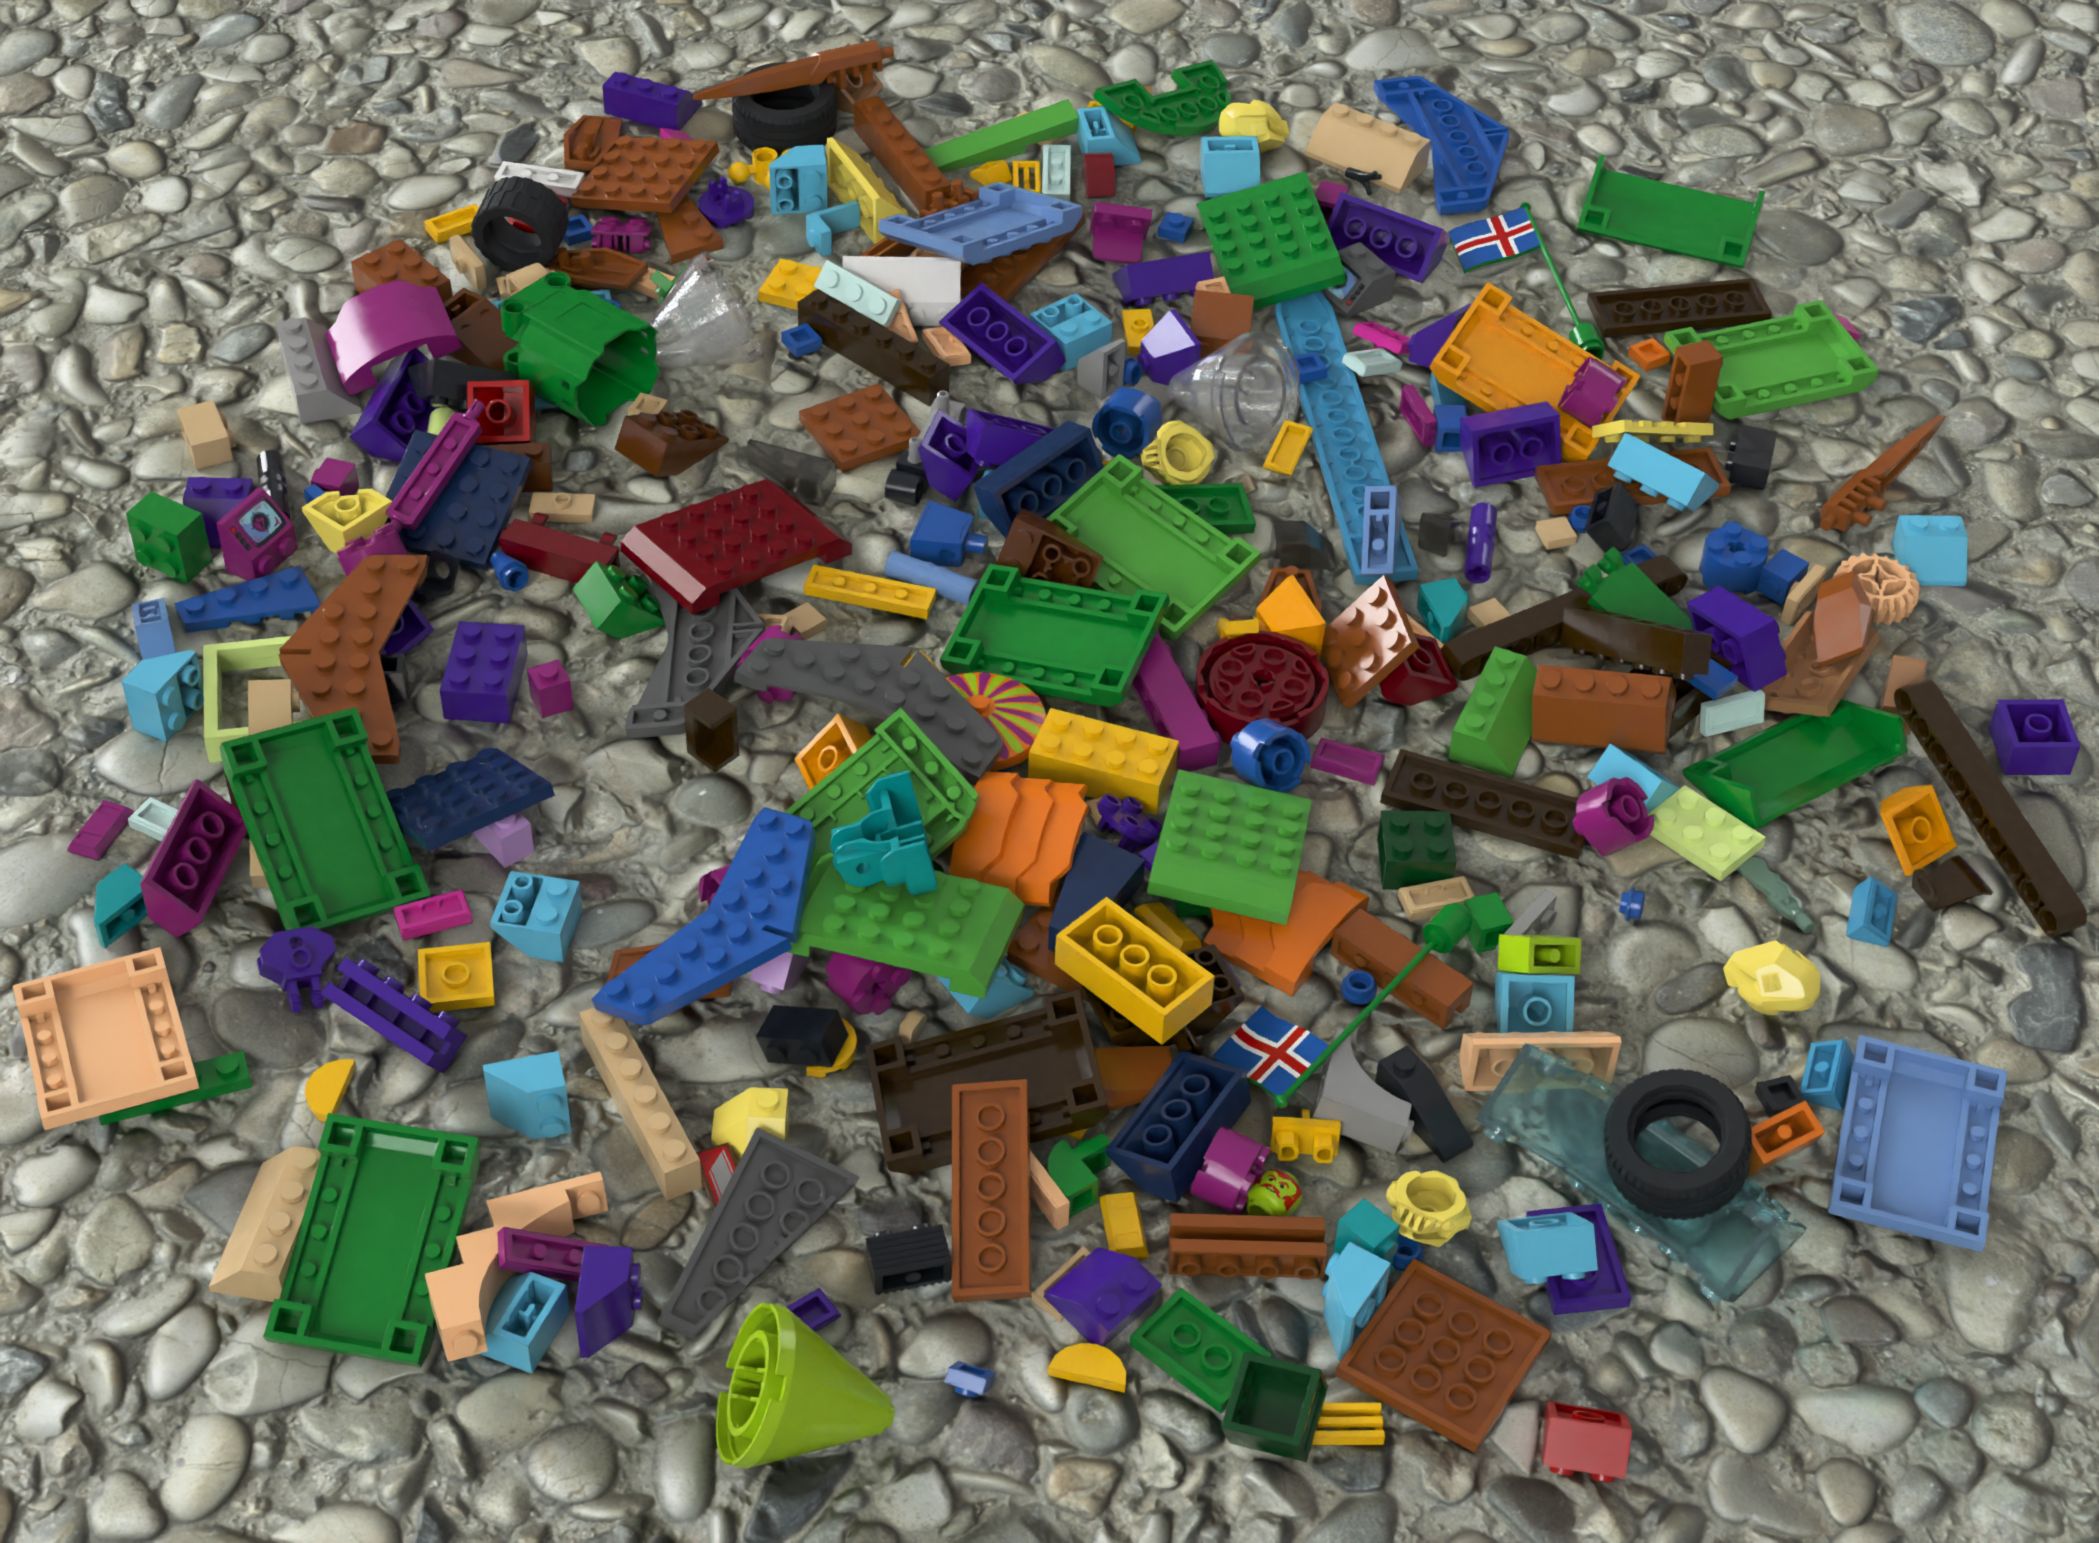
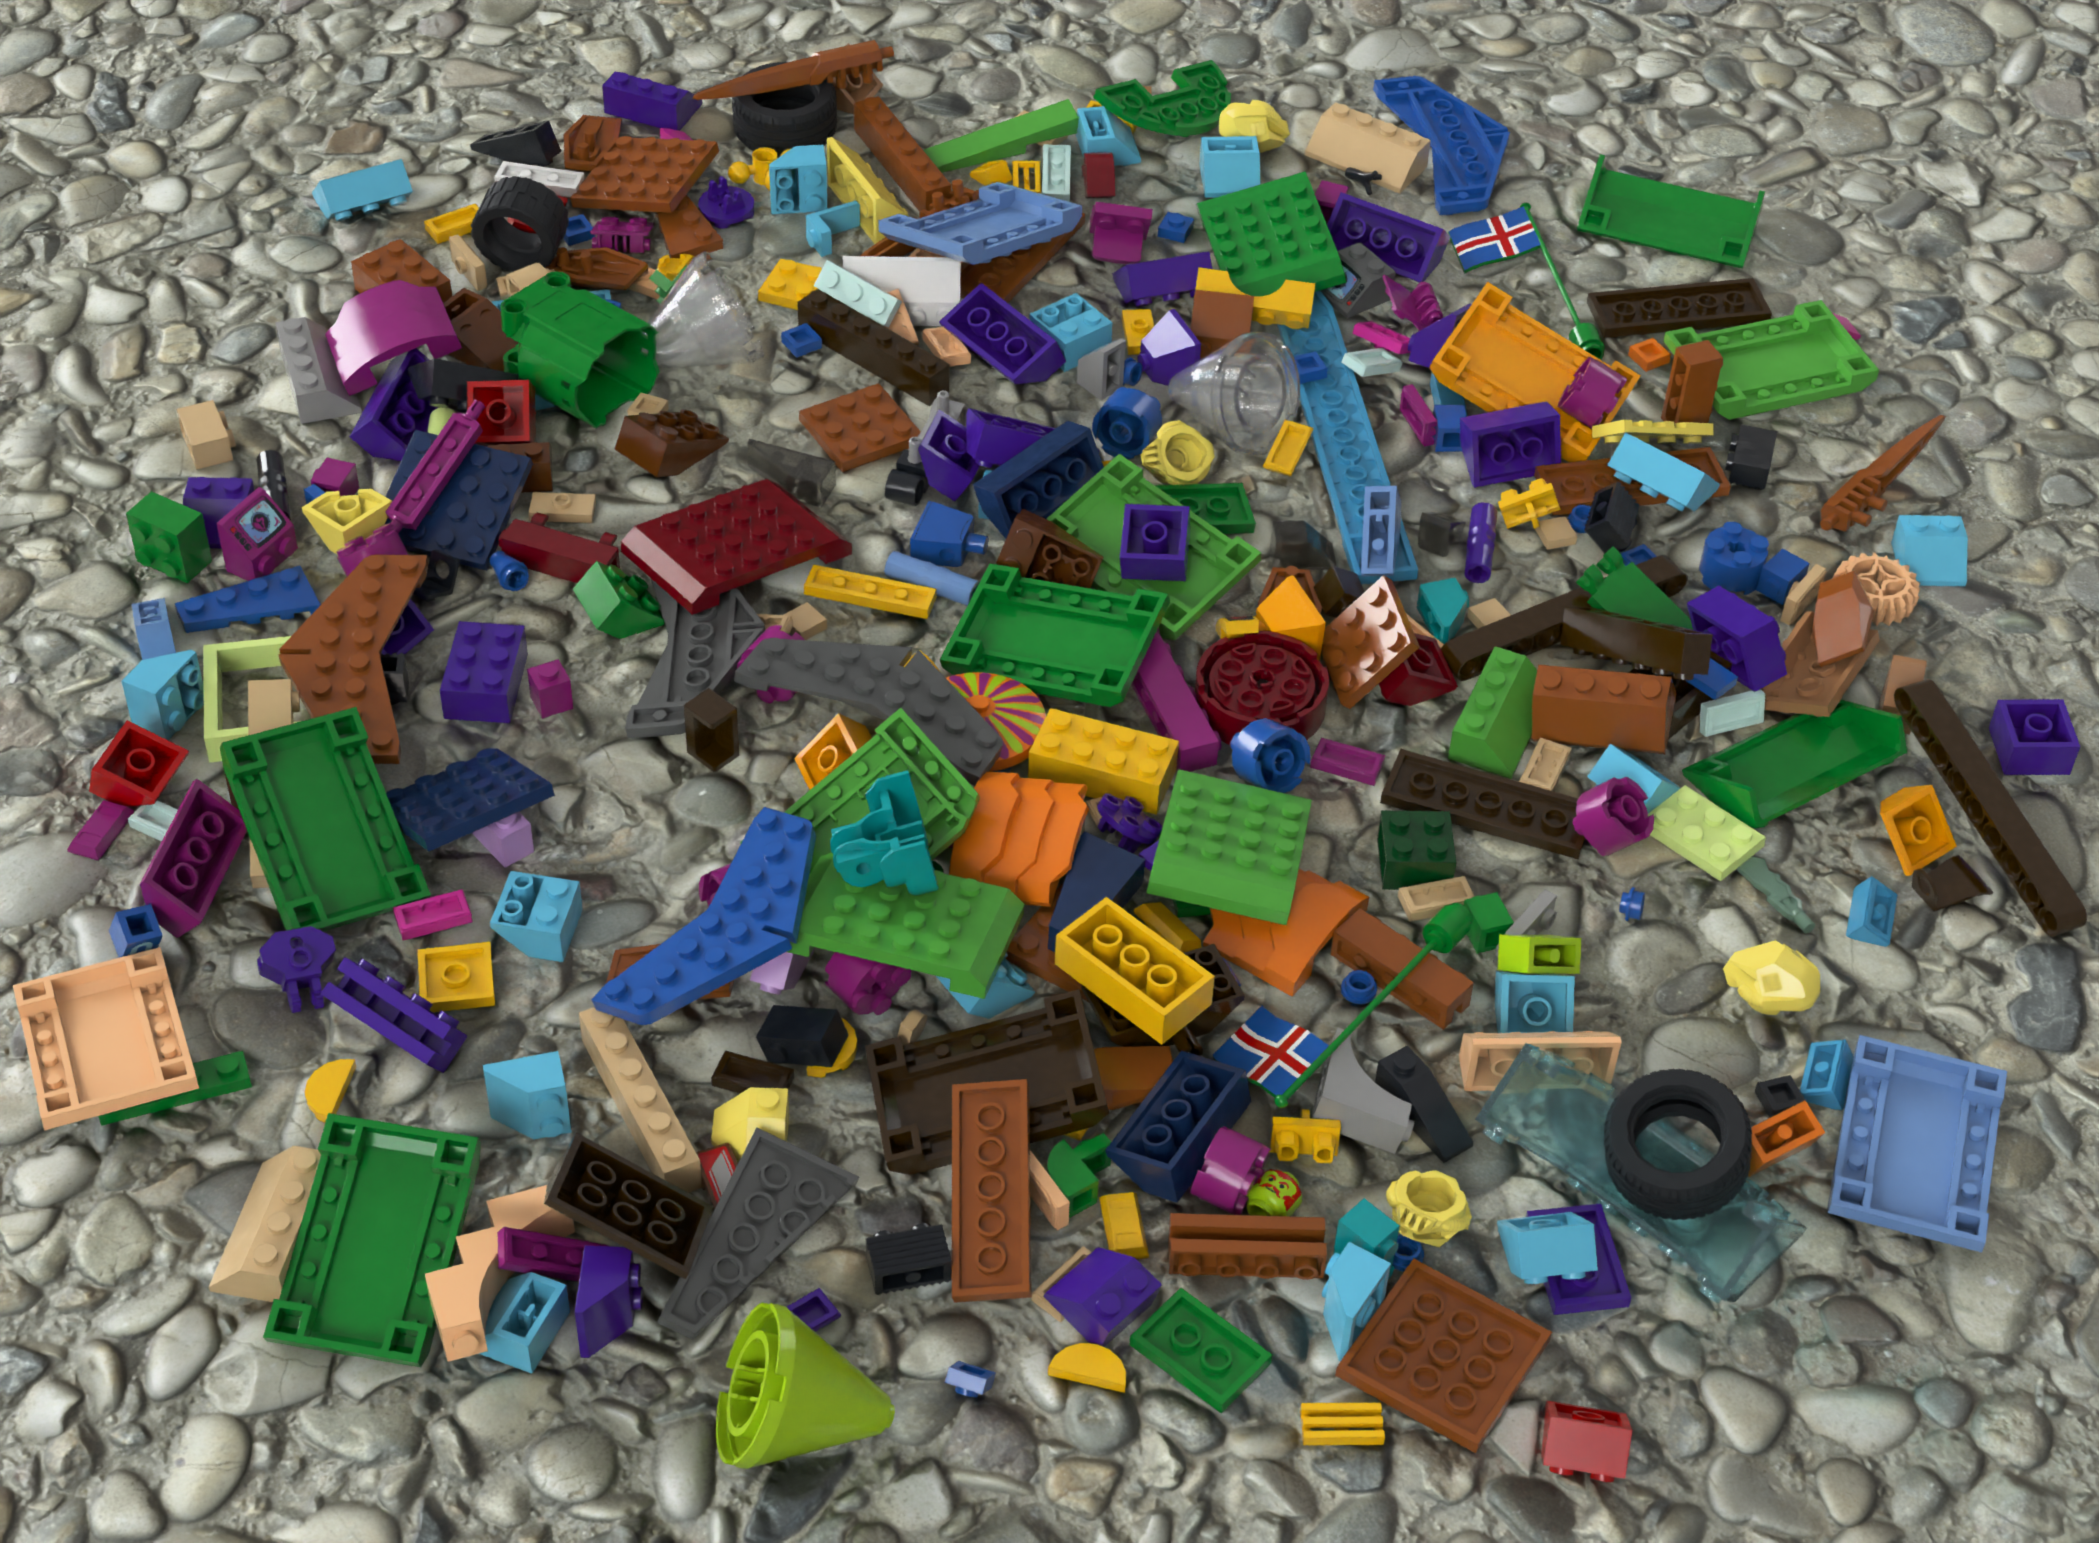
teal slope [94,863,148,949] -> none
dark green piece [1221,1352,1329,1462] -> none
none -> red slope [89,720,189,806]
none -> blue brick [109,904,163,958]
none -> medium azure slope [312,159,413,221]
none -> black slope [470,120,562,167]
none -> dark brown slope [544,1133,713,1279]
none -> yellow tile [657,254,695,281]
none -> dark brown tile [711,1051,794,1093]
none -> dark purple brick [1120,504,1191,581]
none -> yellow arch [1192,267,1315,329]
none -> dark brown brick [1314,566,1365,618]
none -> magenta hinge [1382,274,1443,331]
none -> yellow hips [1498,478,1561,529]
none -> tan plate [1519,738,1572,792]

